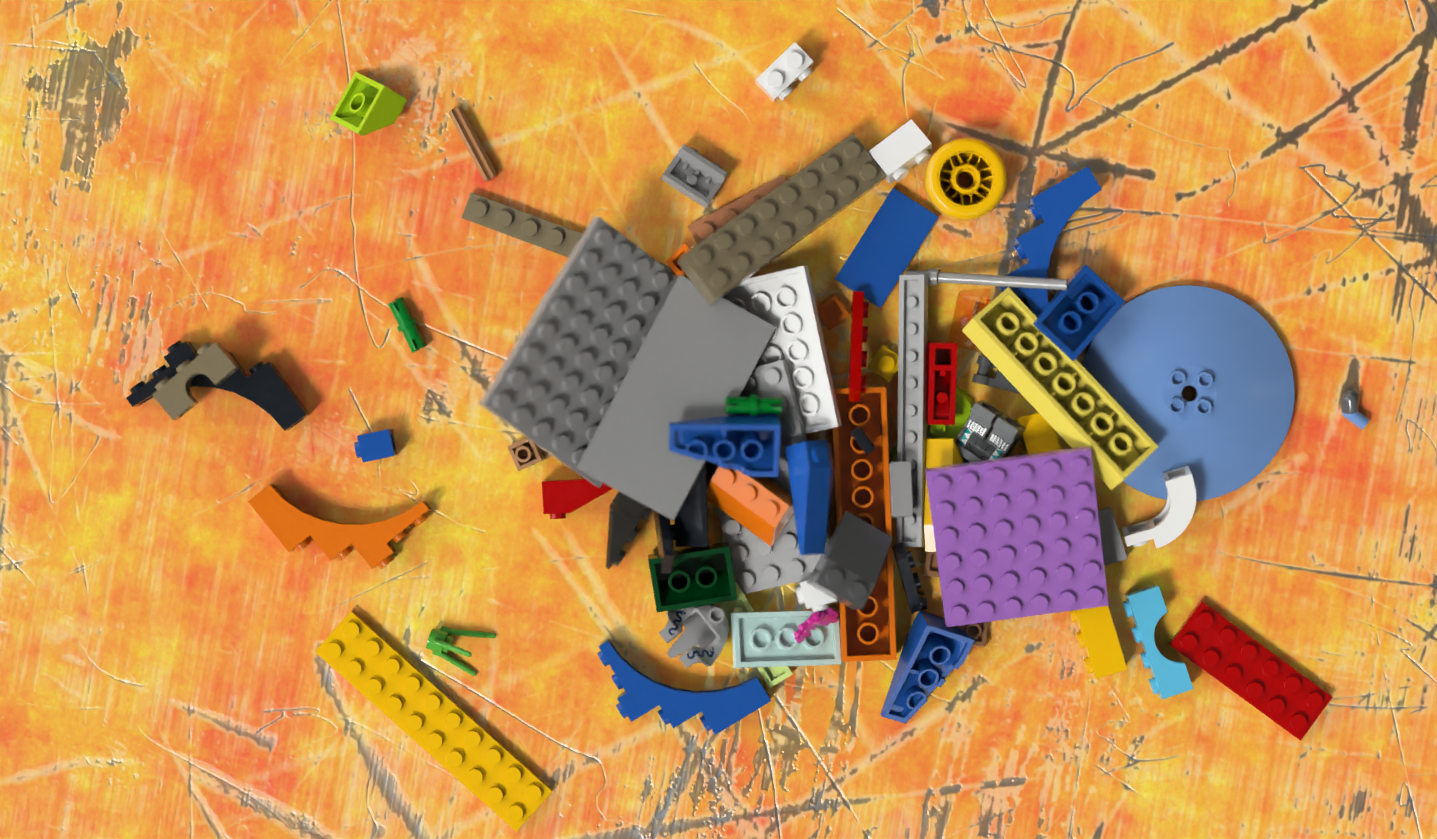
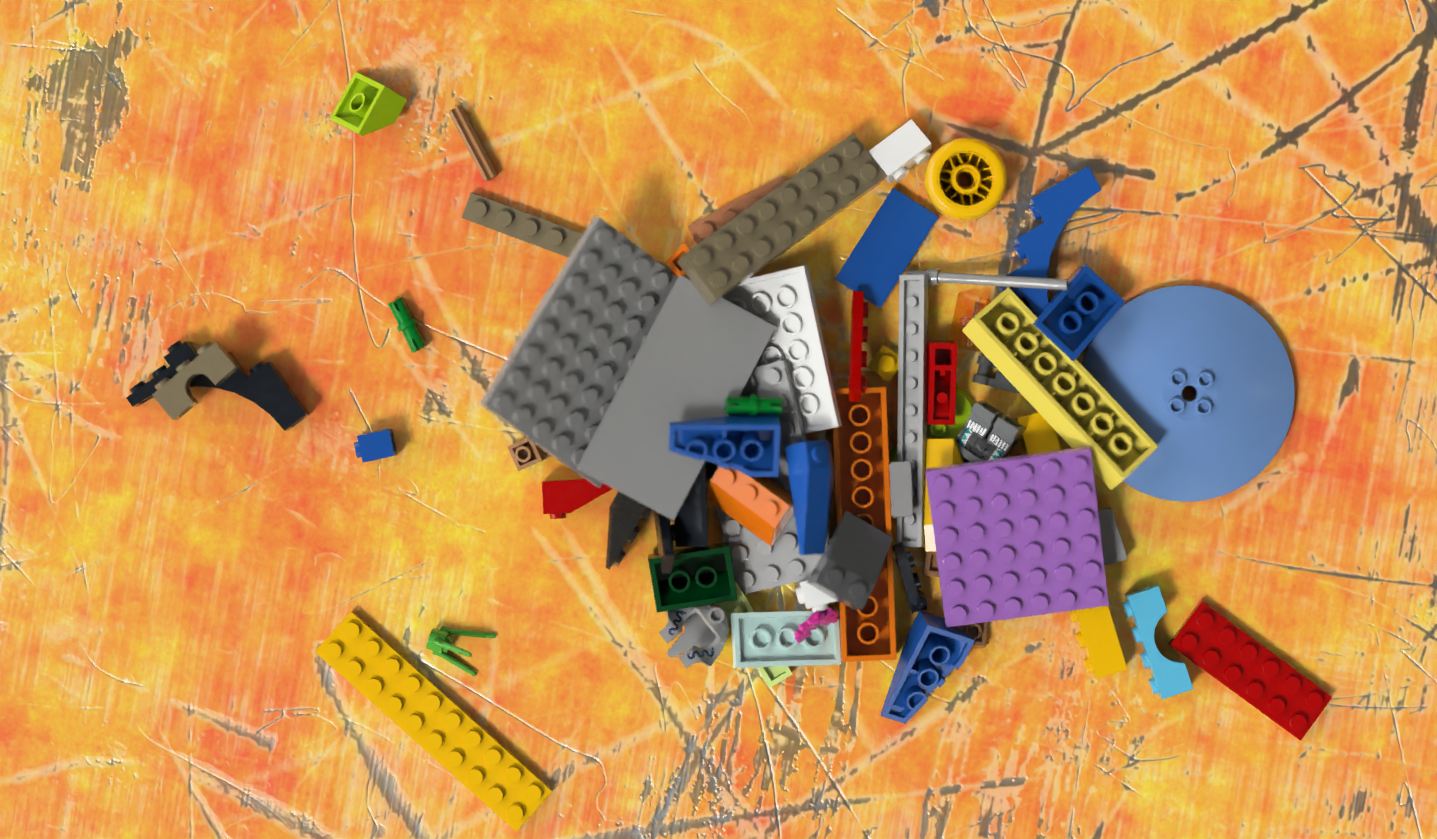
orange arch [248,484,431,569] -> none
blue arch [597,639,771,735] -> none
light grey bracket [661,145,728,208] -> none
white brick [755,42,814,102] -> none
orange tile [816,293,851,330] -> none
black tile [849,427,874,455] -> none
white arch [1121,465,1196,549] -> none
arm [1341,389,1370,430] -> none

